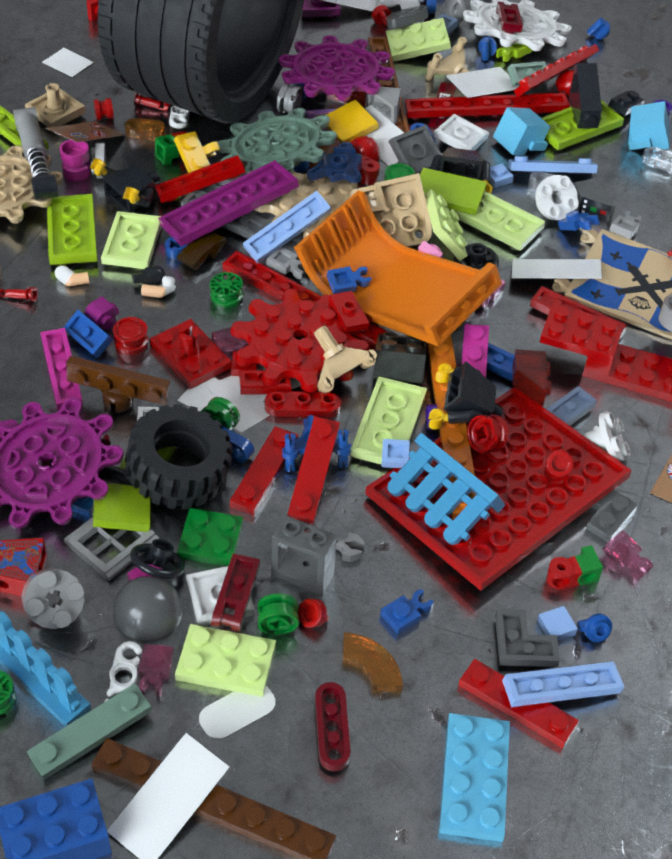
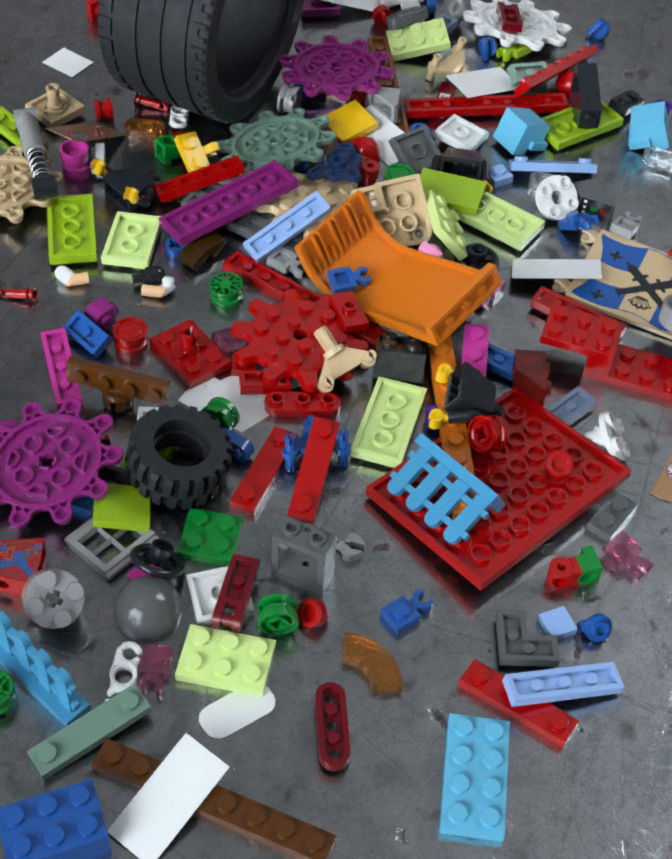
light blue plate [381,439,410,468] -> none

